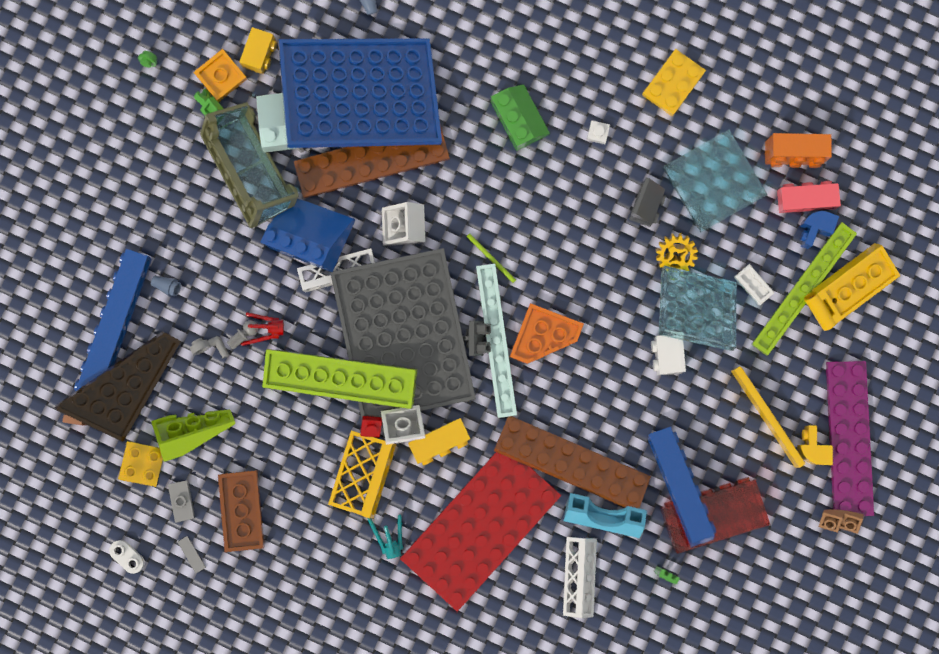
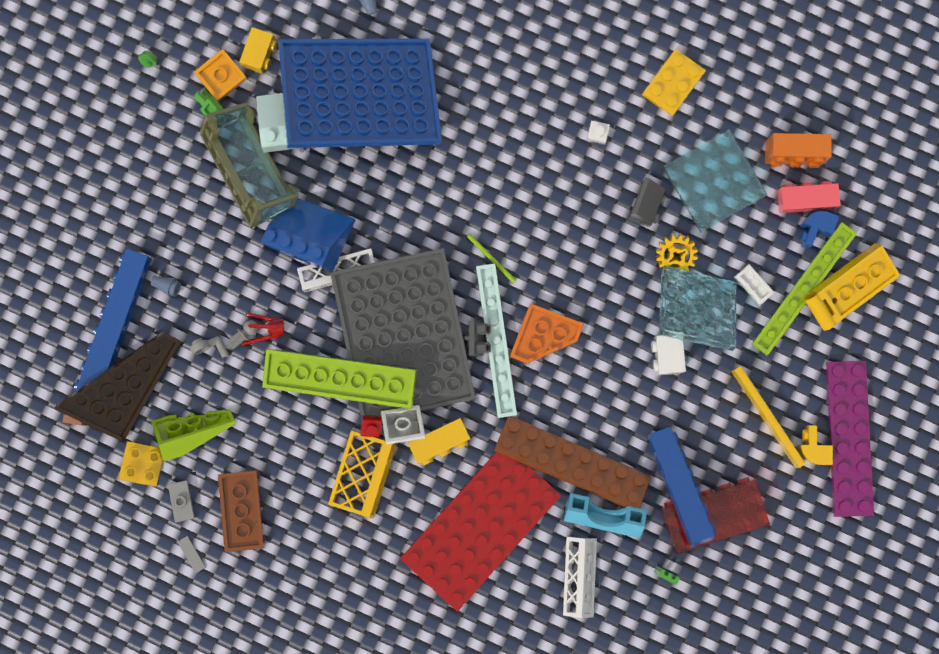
white plate [109,540,145,574] -> none
dark orange plate [294,125,450,199] -> none
teal plant [368,514,404,559] -> none
white slope [382,202,425,246] -> none
bright green slope [491,85,550,151] -> none
medium nougat slope [818,510,864,534] -> none

